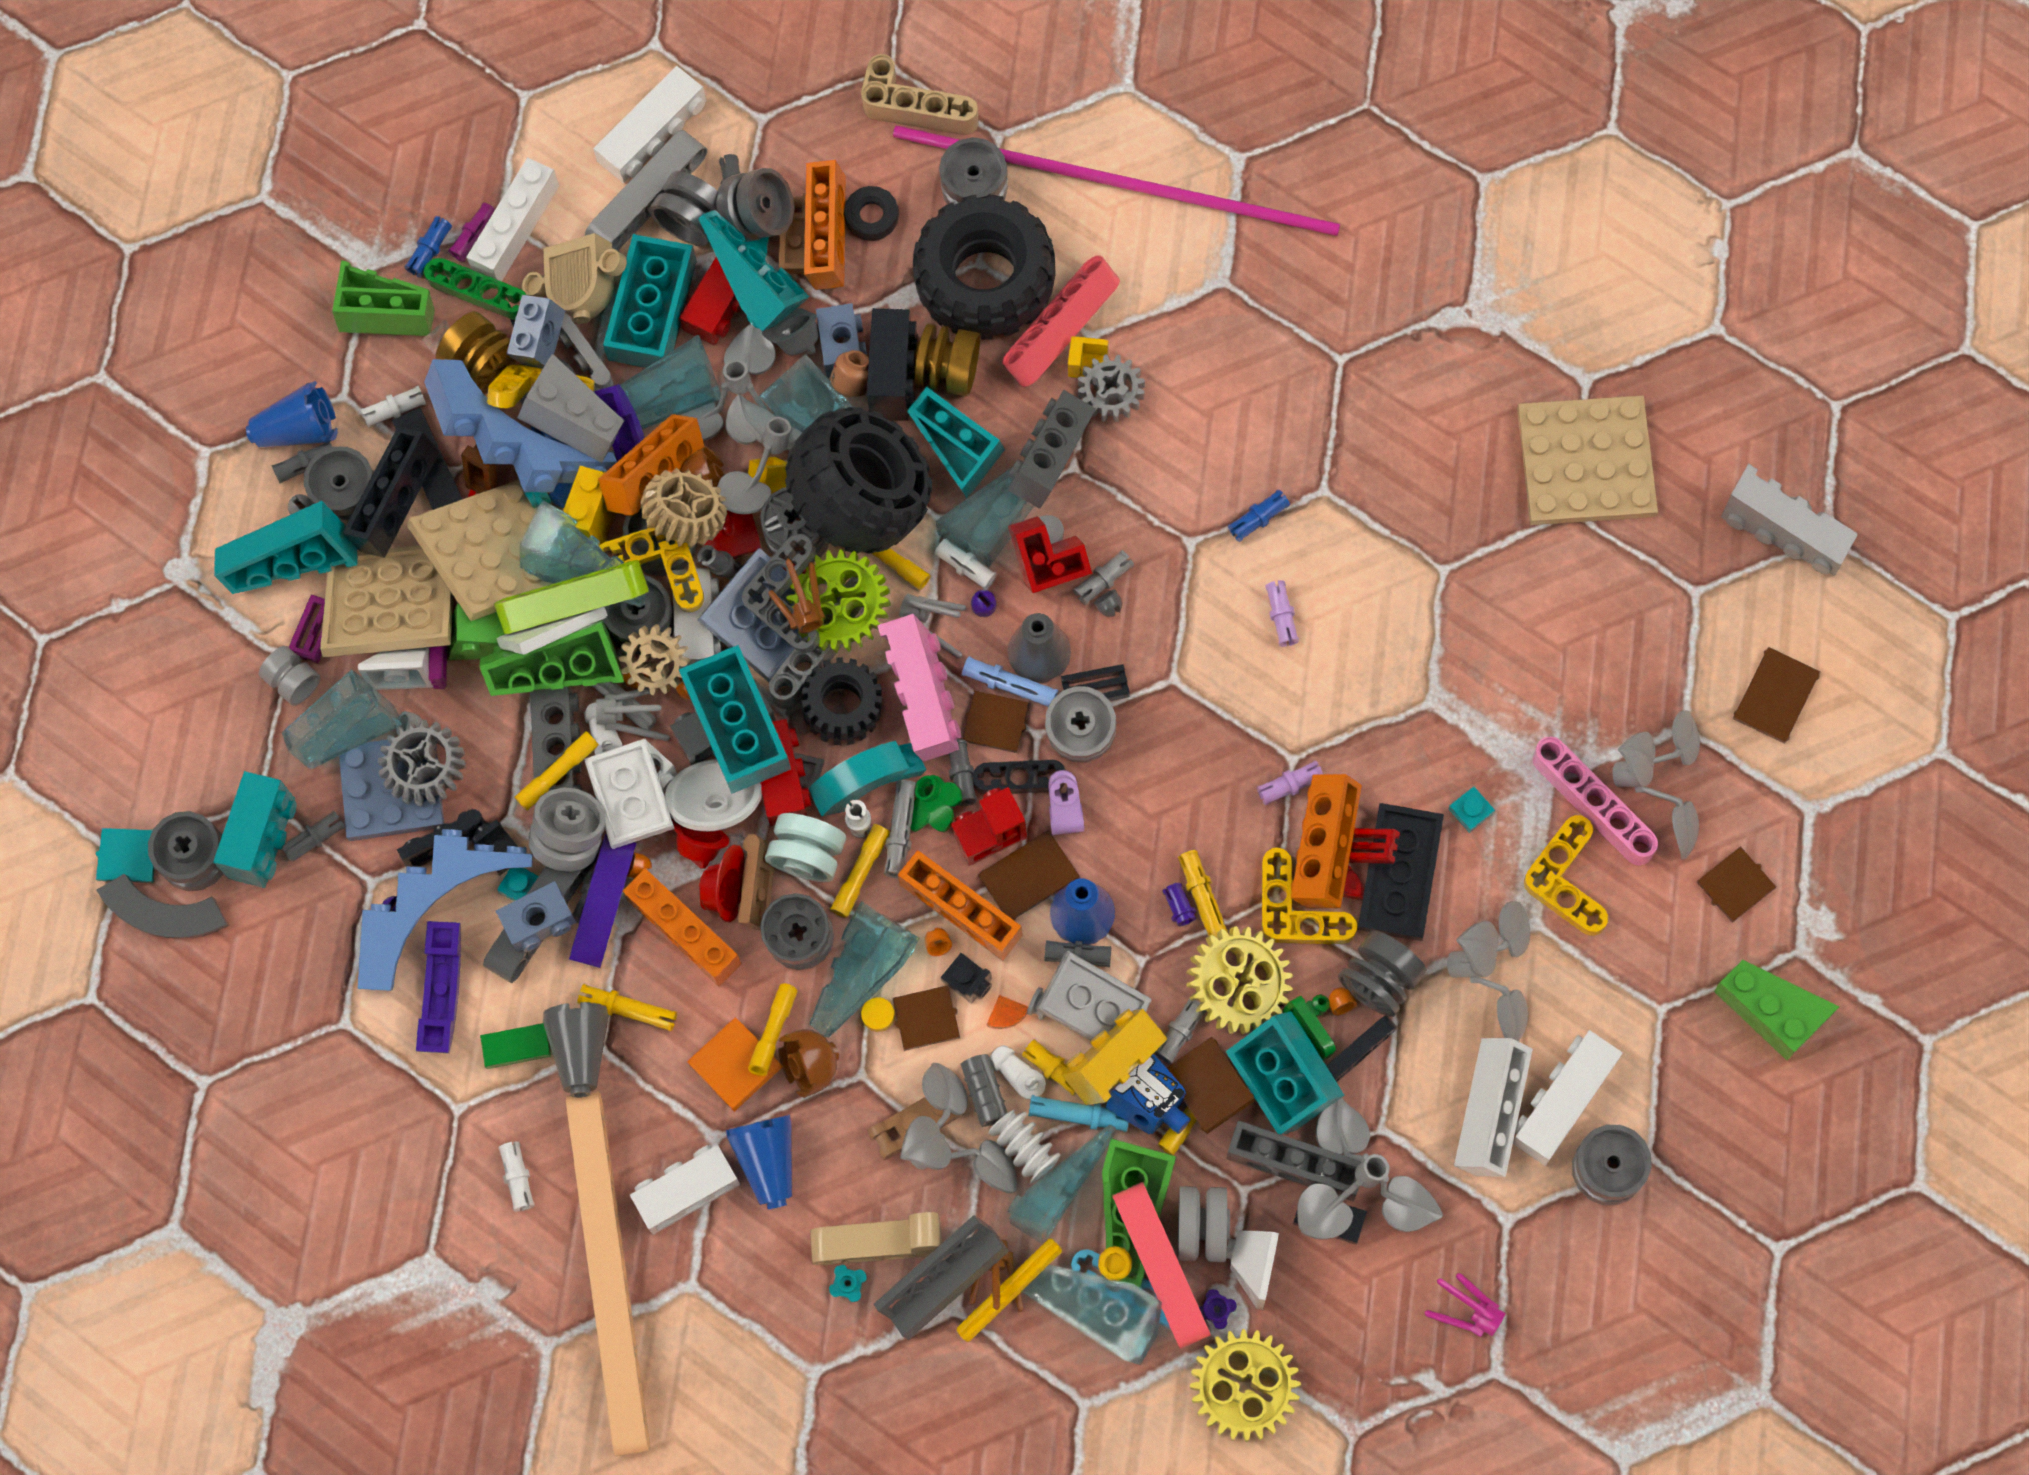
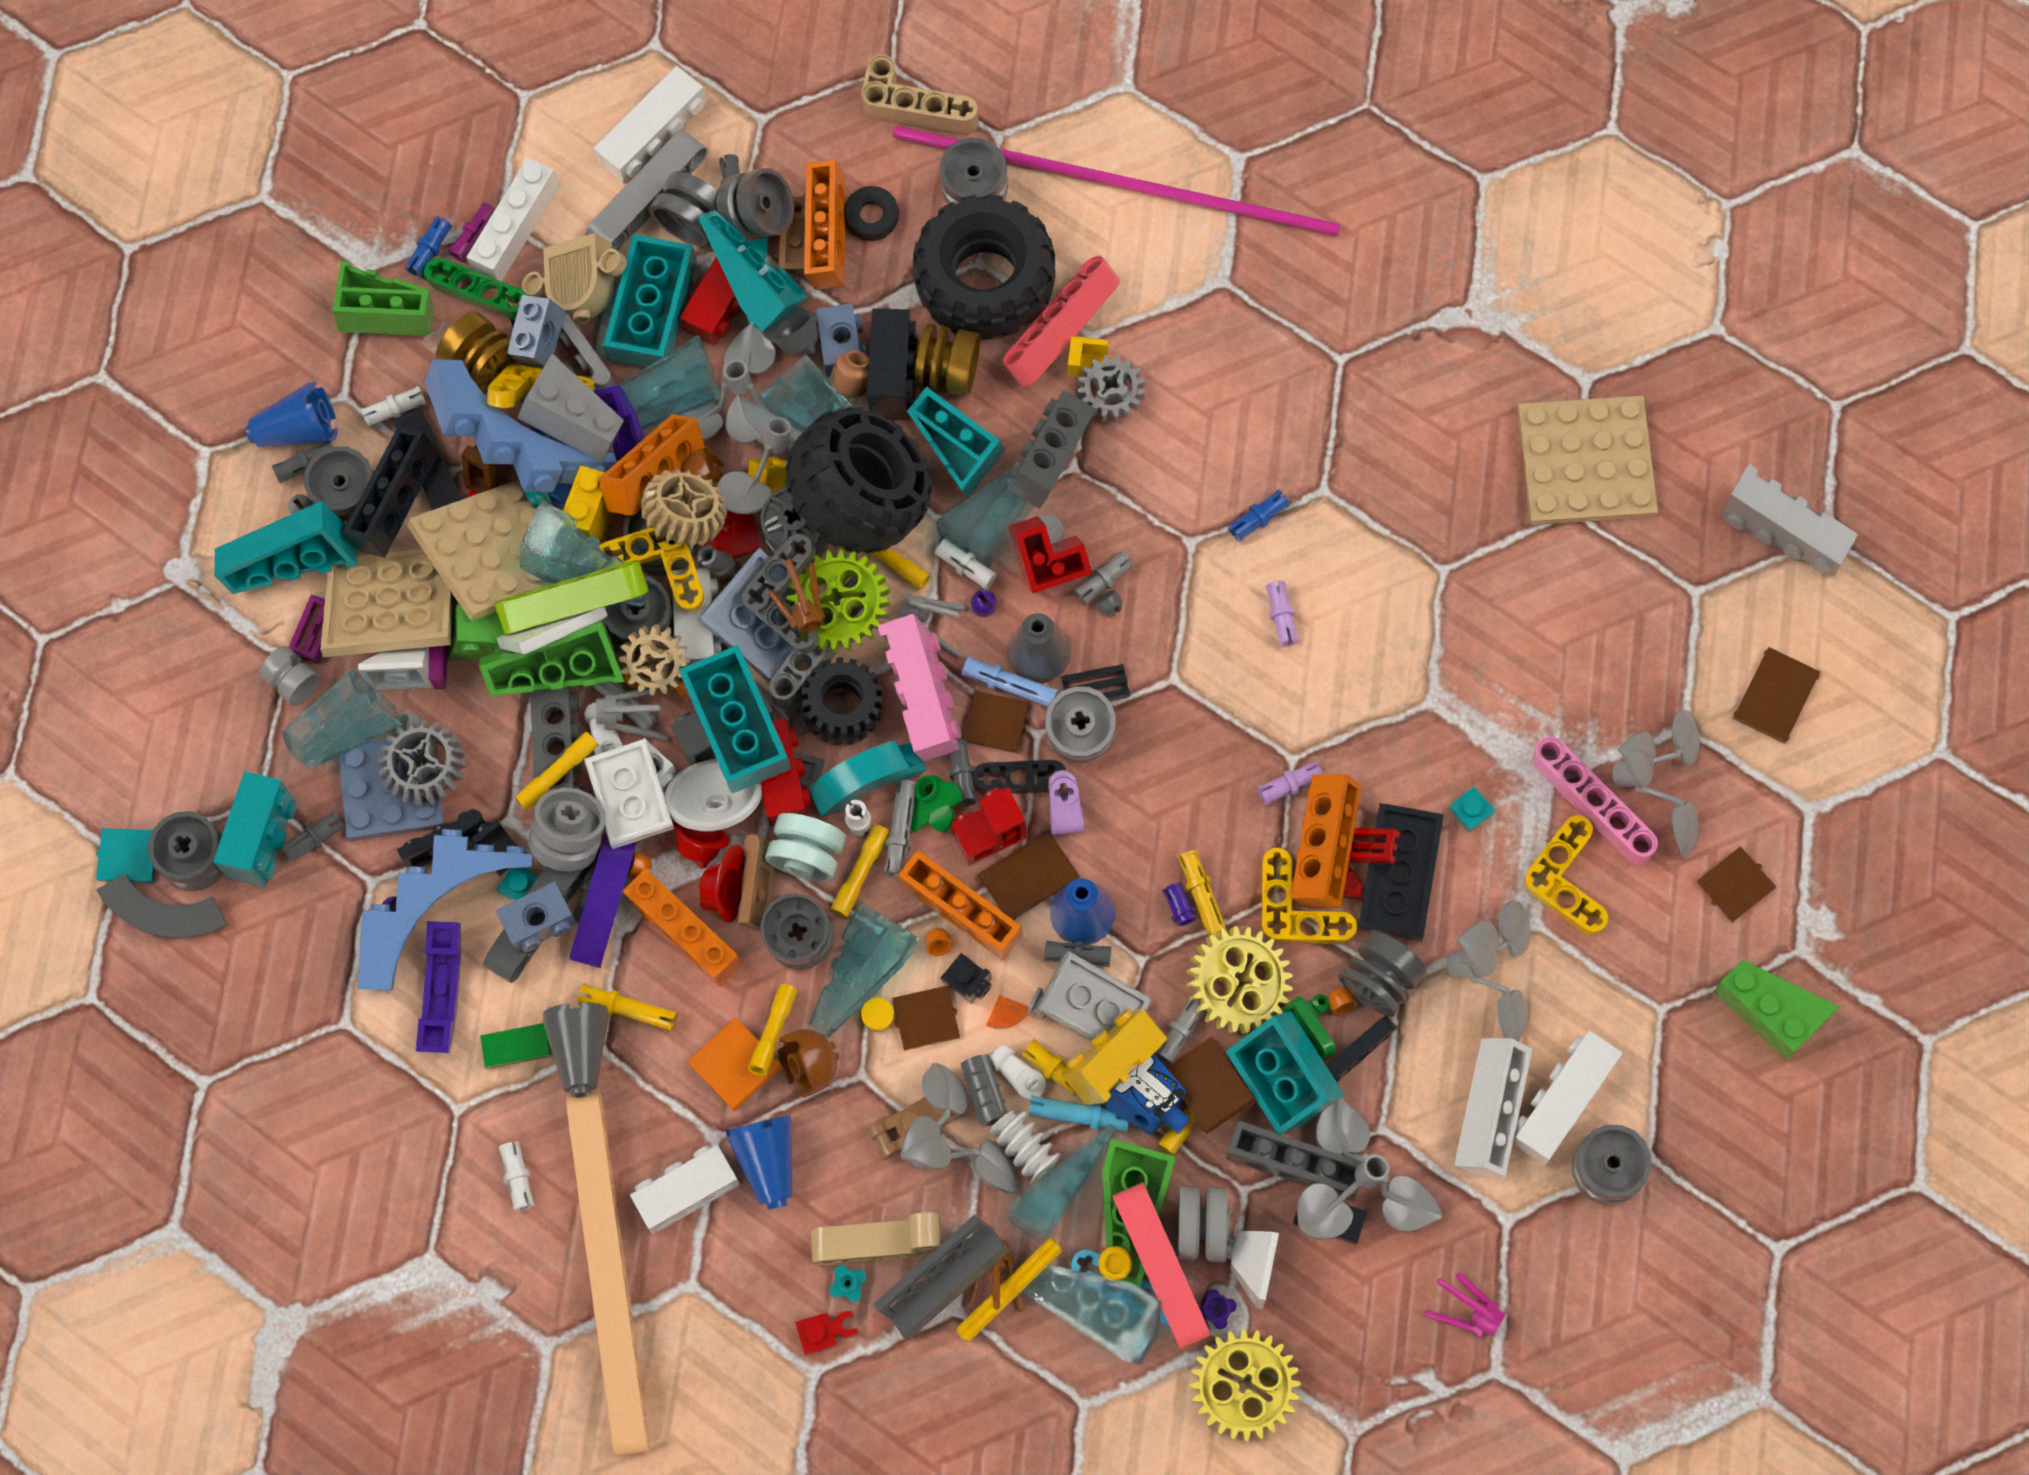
none -> red plate [795,1311,859,1356]

